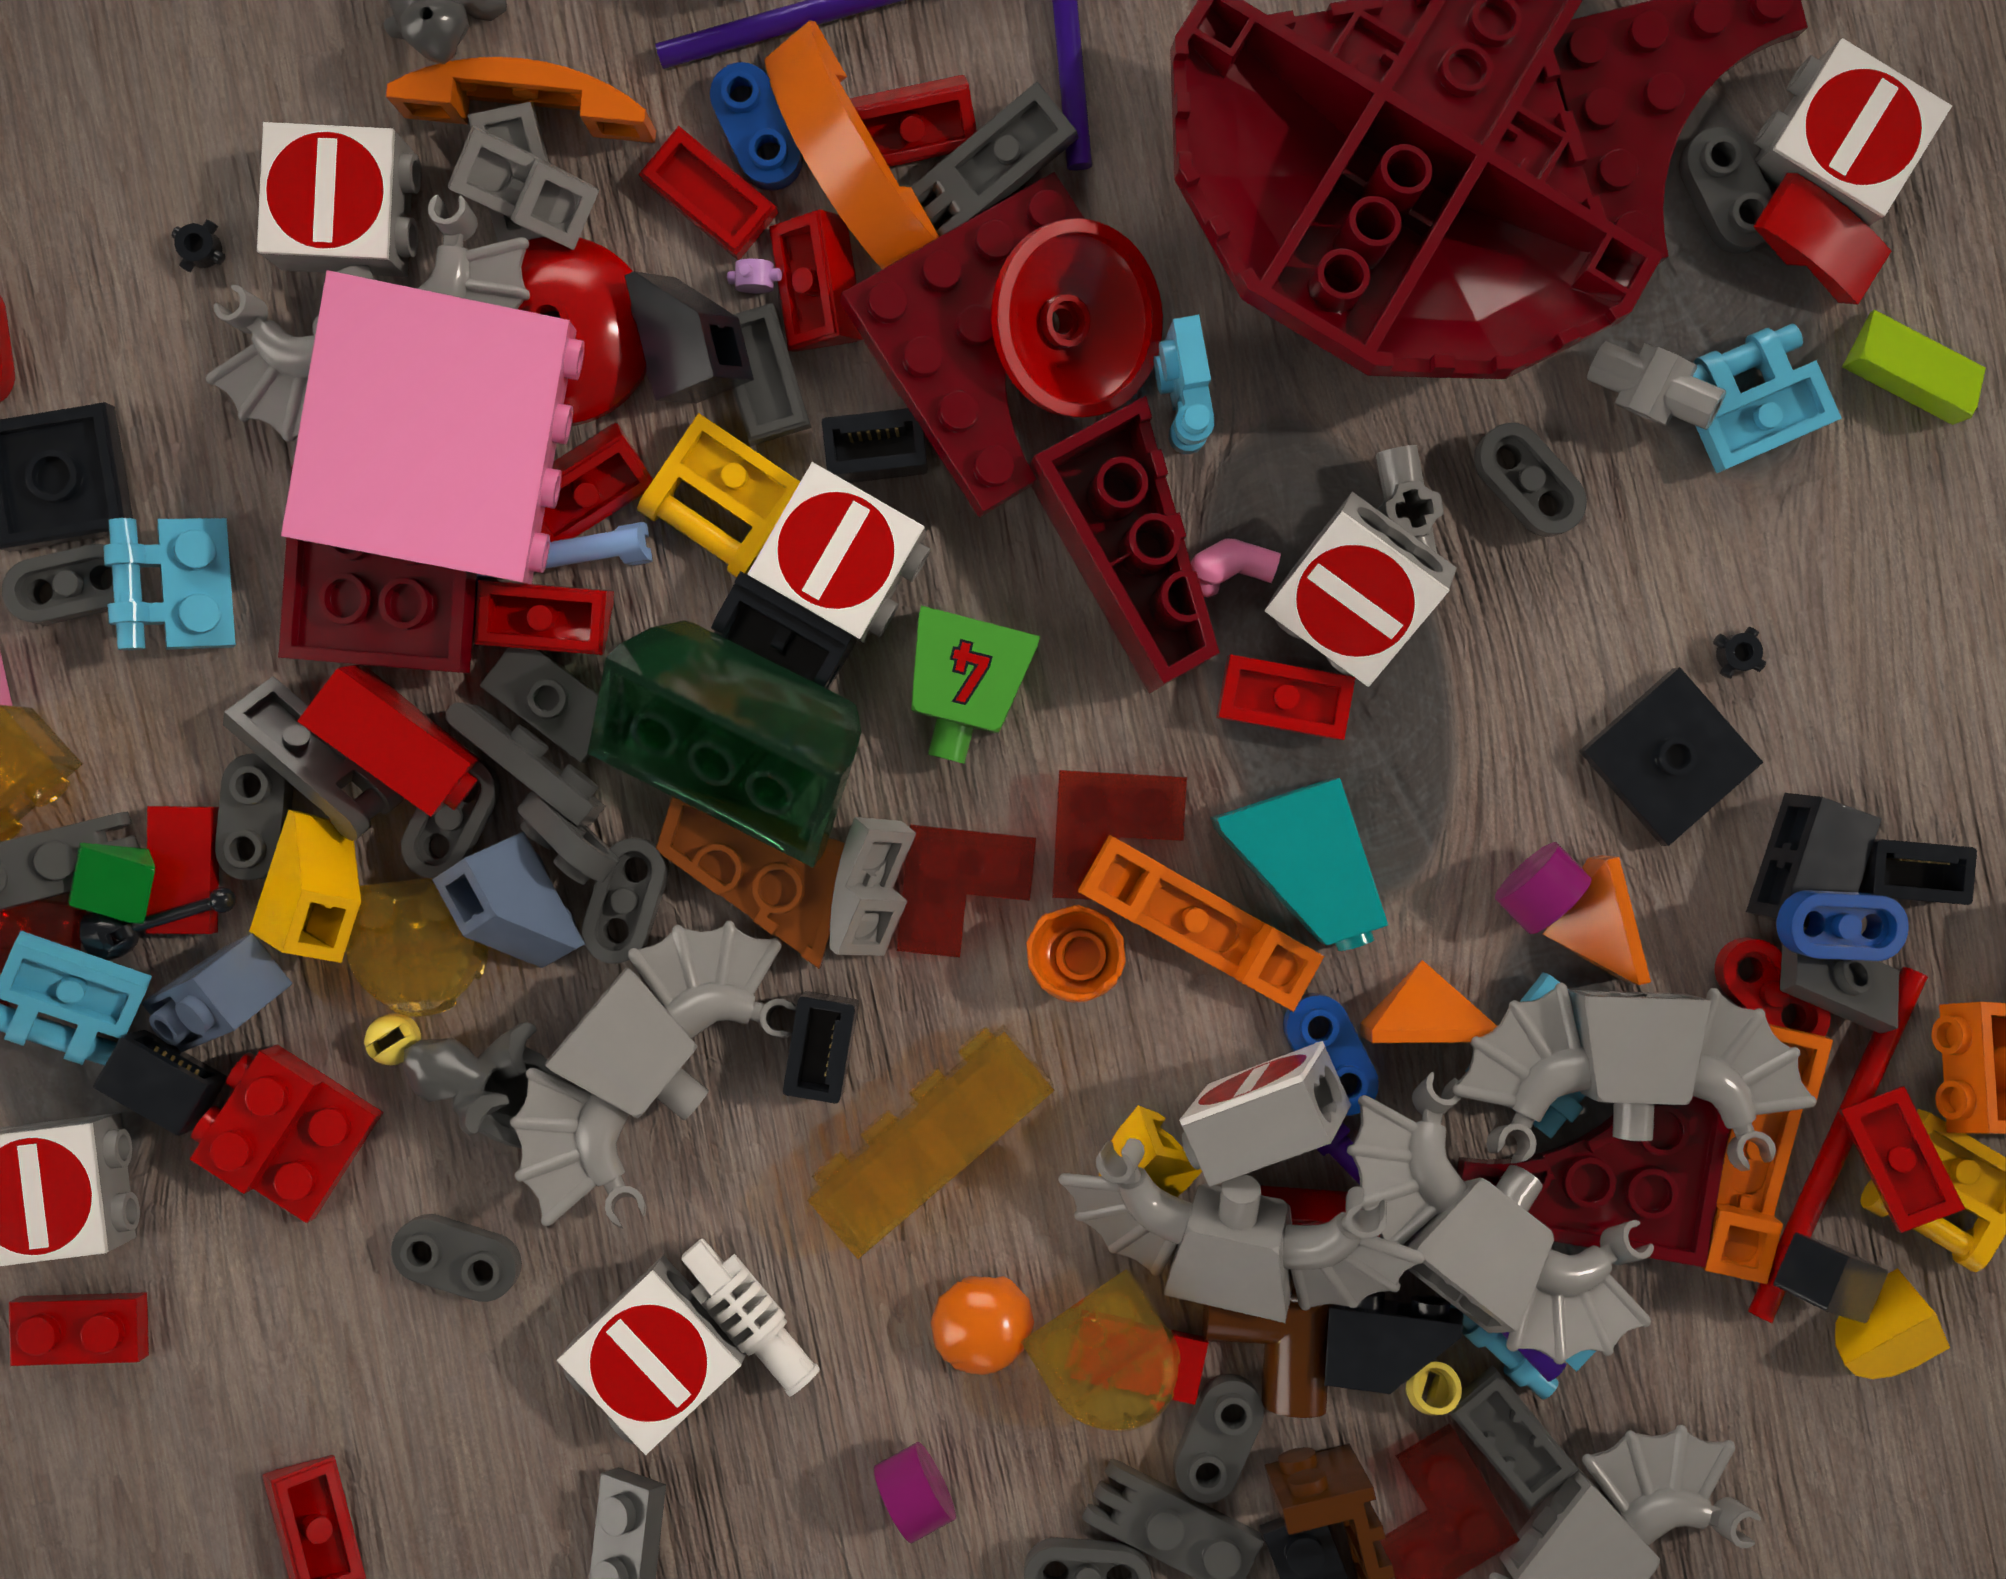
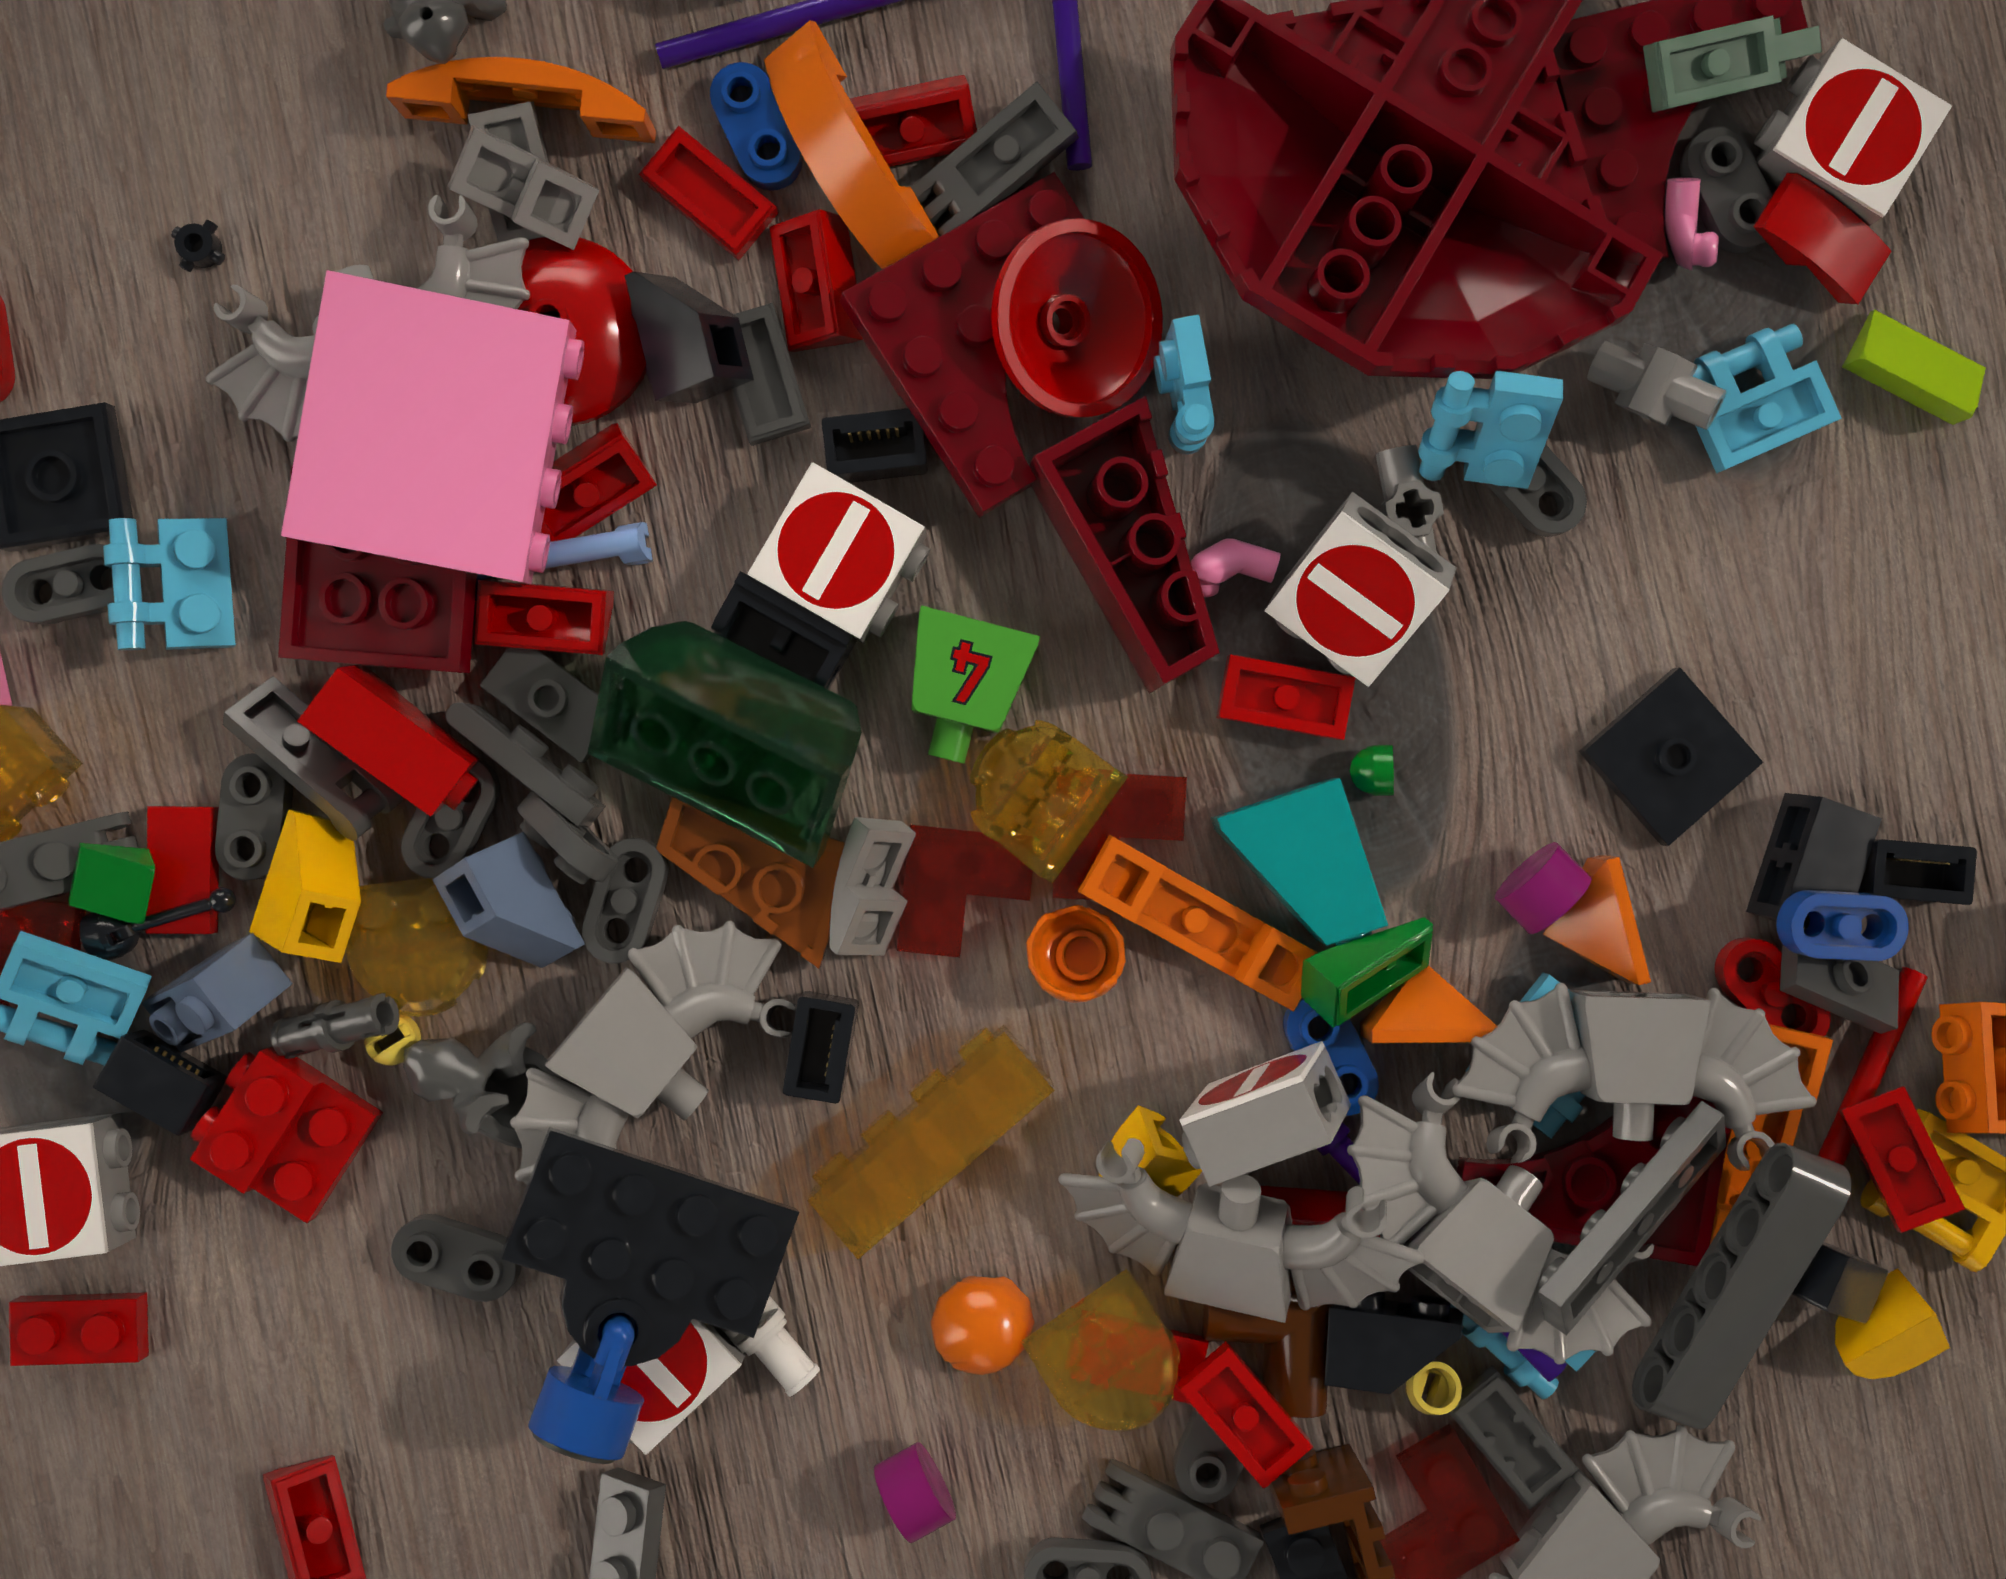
piece [257,122,421,277] -> none
yellow plate [637,413,800,578] -> none
lavender piece [727,259,782,294] -> none
black piece [1713,627,1766,679] -> none
none -> dark grey pin [271,993,399,1059]
none -> black plate [501,1127,799,1464]
none -> clear yellow slope [970,720,1128,883]
none -> red plate [1177,1341,1313,1489]
none -> green slope [1301,917,1433,1028]
none -> green hinge [1349,745,1394,796]
none -> medium azure plate [1418,371,1563,489]
none -> dark grey plate [1538,1101,1726,1336]
none -> dark grey beam [1632,1143,1851,1430]
none -> sand green hinge [1643,15,1822,113]
none -> bright pink arm [1664,178,1719,270]

